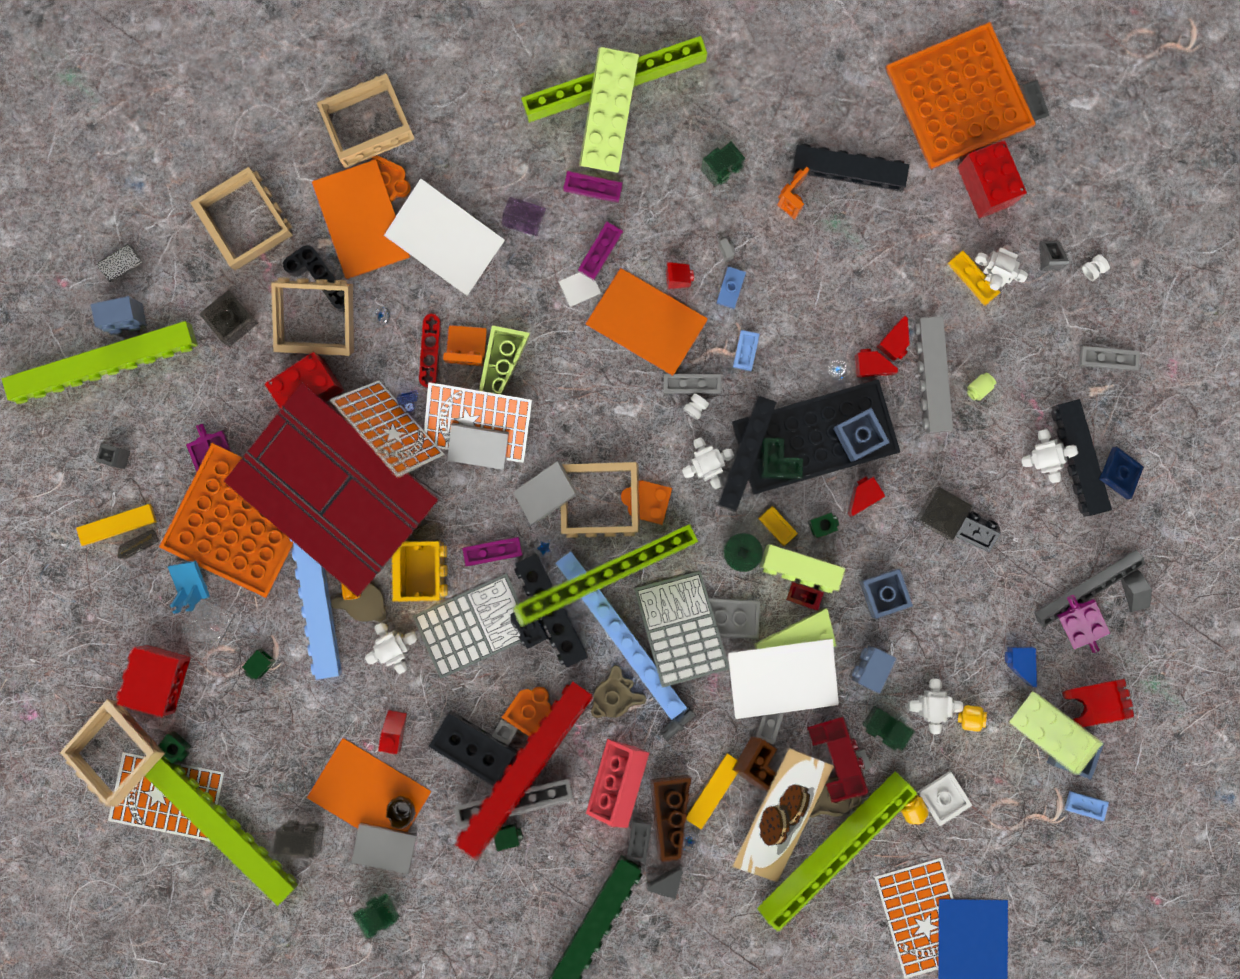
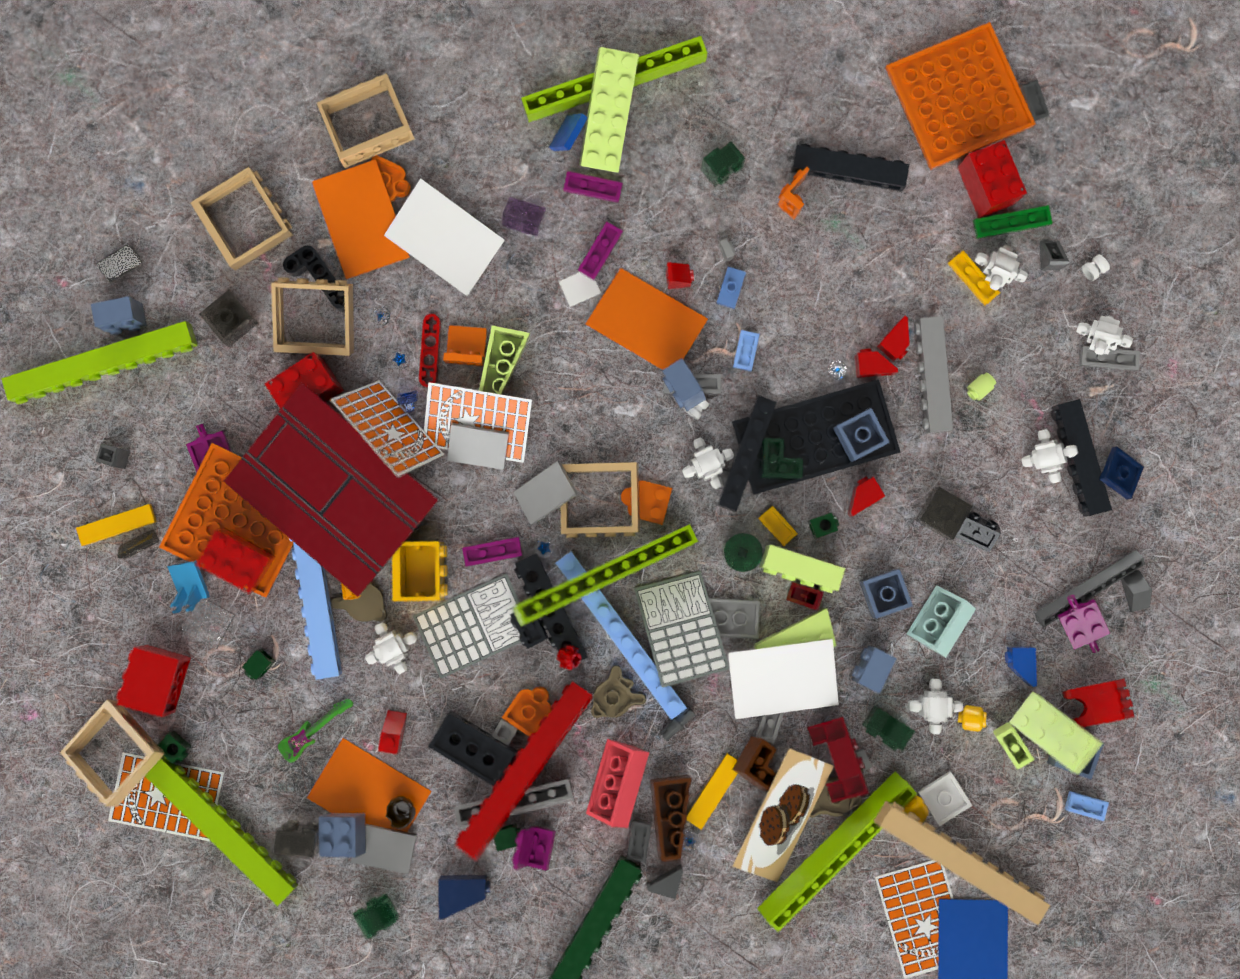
none -> red container [196,528,275,594]
none -> bright green piece [278,699,353,763]
none -> sand blue brick [319,813,366,858]
none -> clear tile [390,350,410,369]
none -> dark blue slope [438,875,491,920]
none -> magenta bracket [512,825,556,871]
none -> blue tile [549,113,588,151]
none -> red gear [557,645,581,671]
none -> sand blue brick [662,358,706,411]
none -> tan brick [874,801,1050,925]
none -> light aqua slope [907,585,976,658]
none -> green plate [973,205,1053,239]
none -> yellowish green brick [993,722,1034,769]
none -> white piece [1076,316,1133,355]

